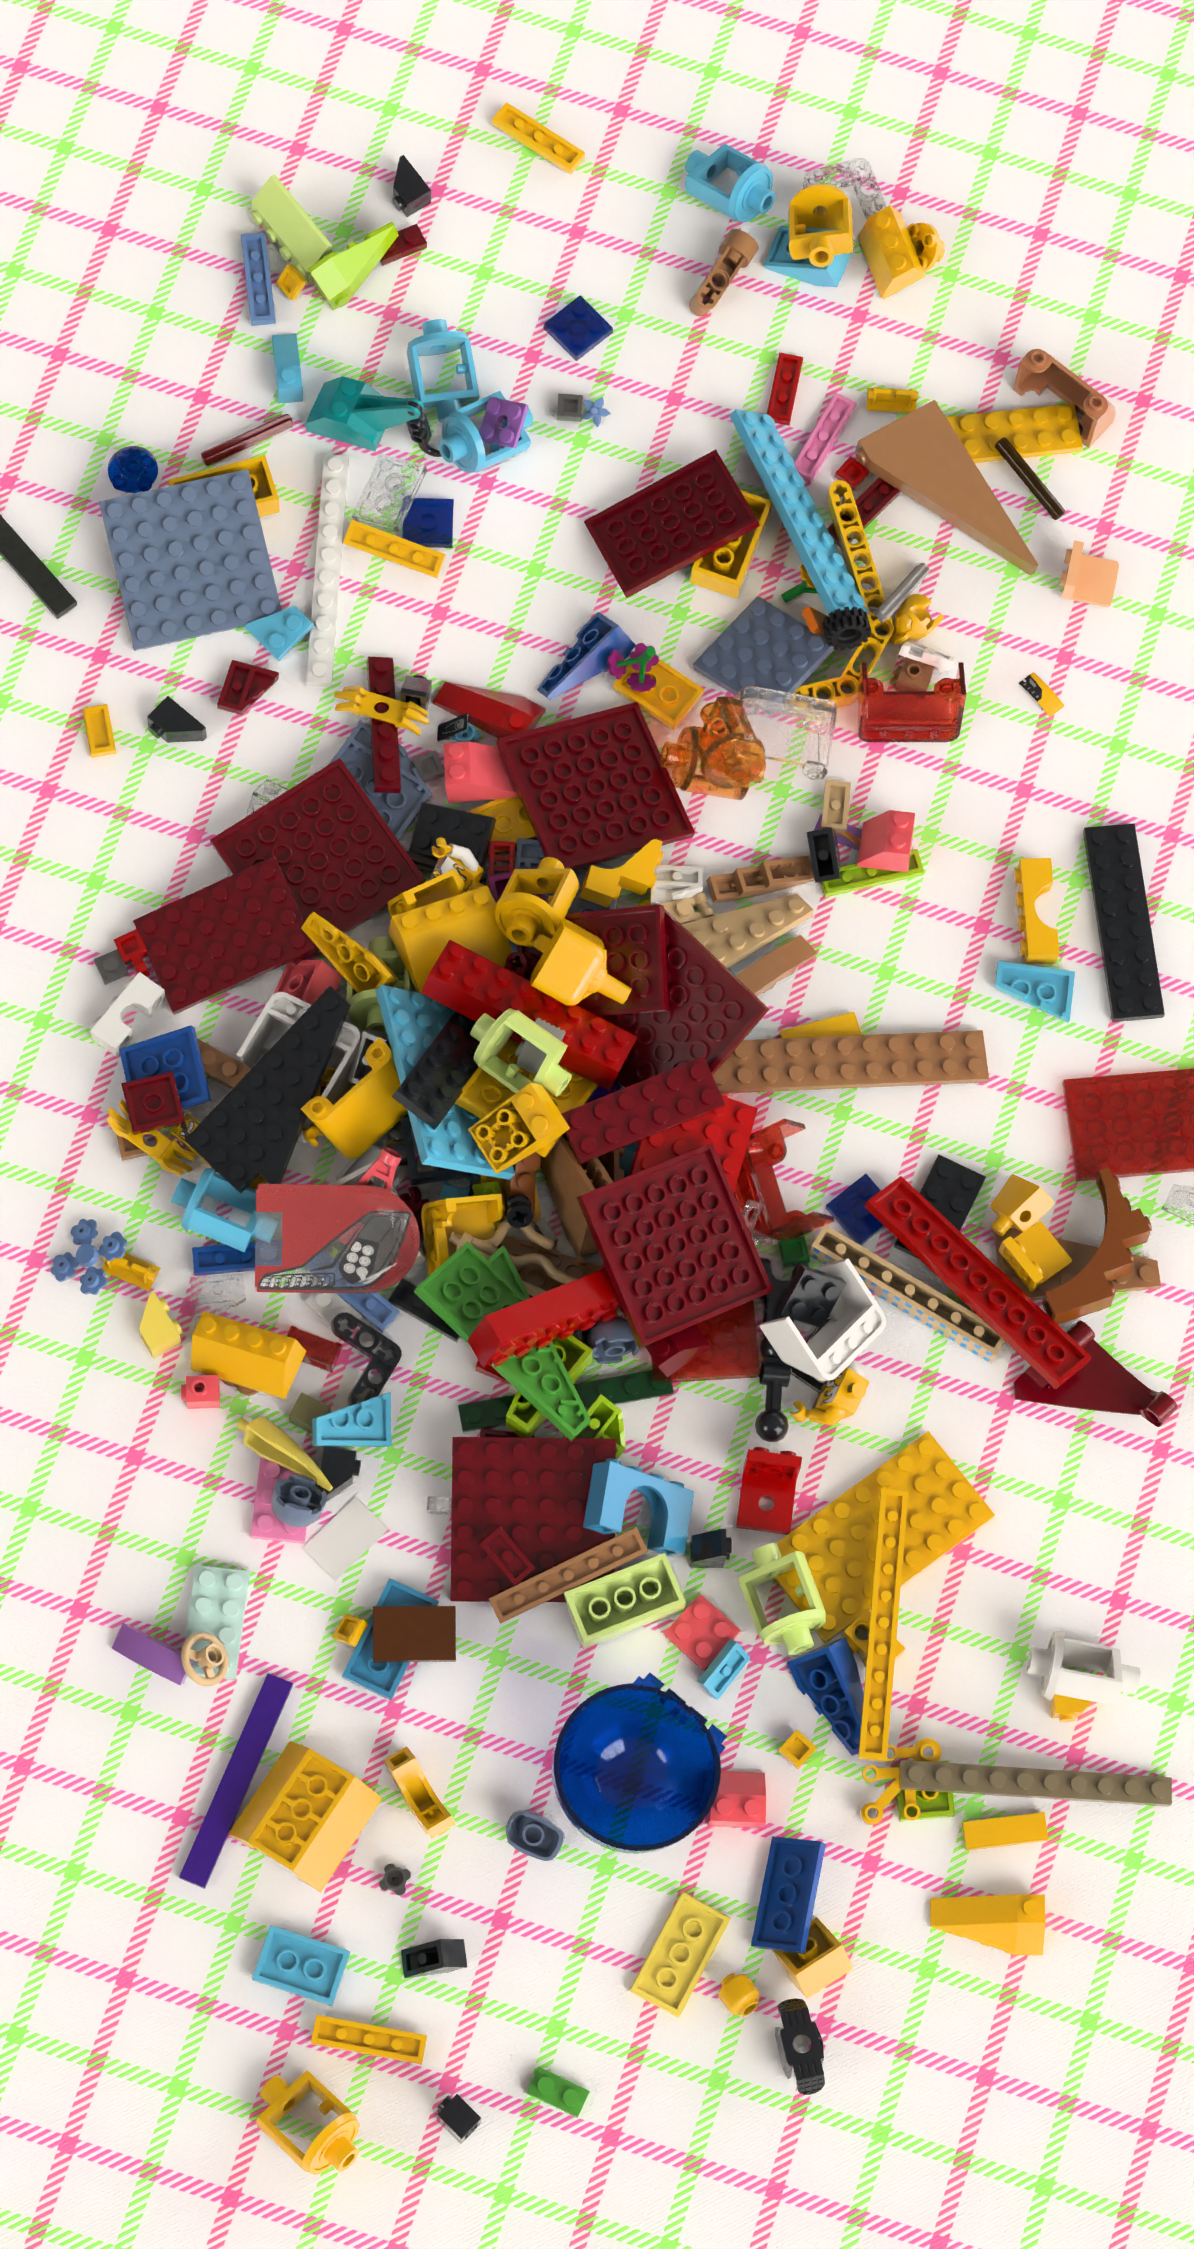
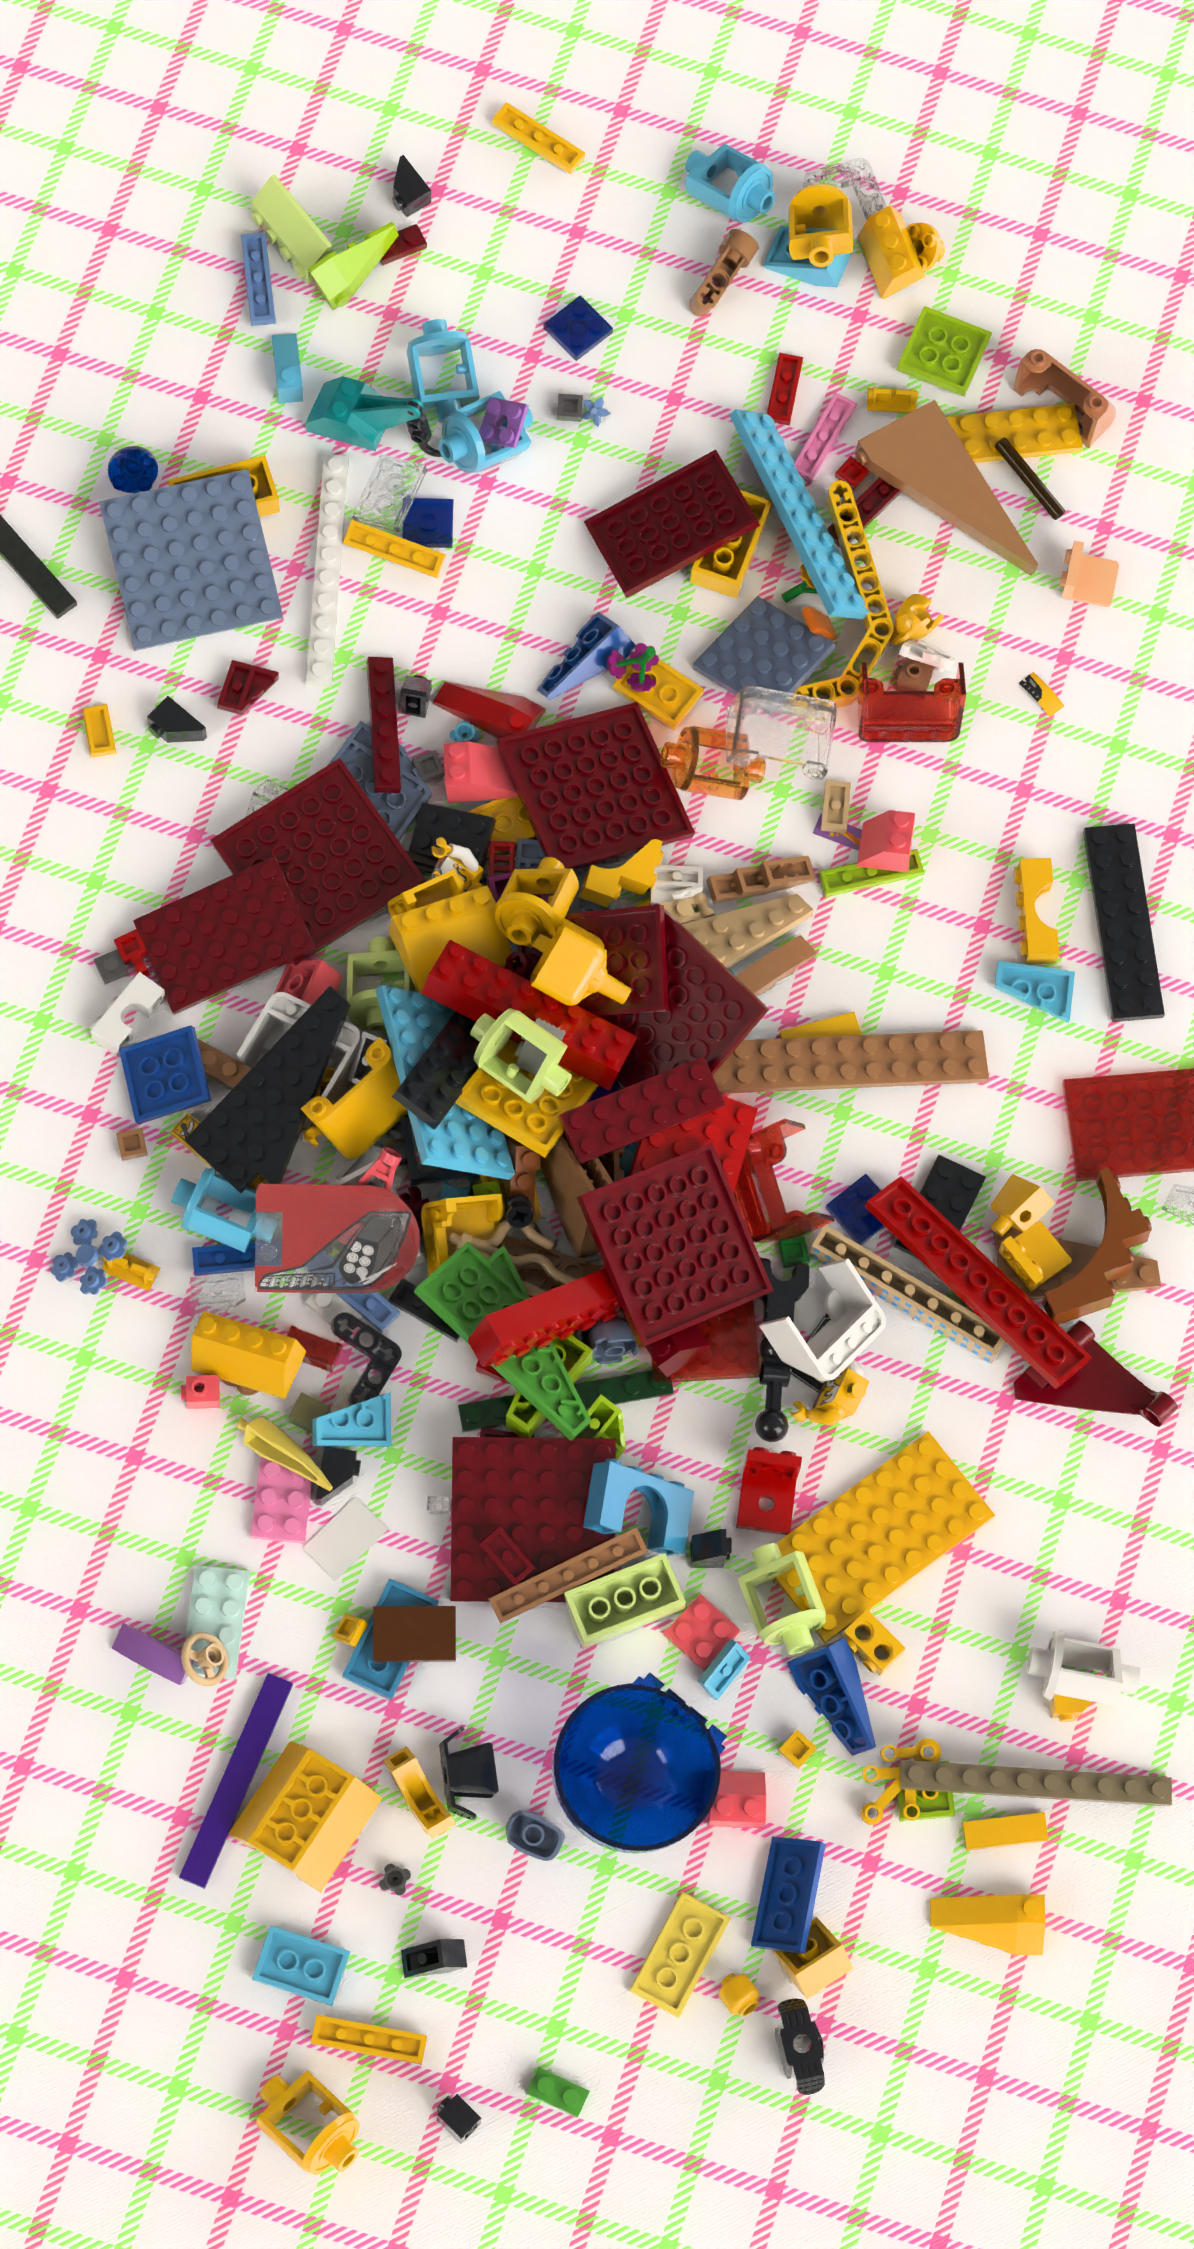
yellow piece [106,1100,196,1176] -> none
dark red tile [121,1071,186,1135] -> none
light yellow slope [139,1292,183,1359] -> none
dark red axle [201,414,293,466] -> none
medium azure wing [244,606,314,661] -> none
sand blue cylinder [271,1474,327,1527] -> none
yellow tile [275,264,307,300] -> none
yellow wedge [301,912,399,993] -> none
yellow piece [334,686,429,736] -> none
black sticker [437,713,468,741] -> none
yellow slope [468,1083,570,1174] -> none
clear orange piece [694,696,765,789] -> none
clear bracket [742,1199,778,1245] -> none
black plate [776,1265,847,1328] -> none
black slope [806,827,841,883] -> none
black tyre [823,607,871,650] -> none
yellow plate [858,1488,908,1762] -> none
light grey axle [875,563,930,622] -> none
none -> black piece [439,1726,499,1820]
none -> lime plate [896,306,992,397]

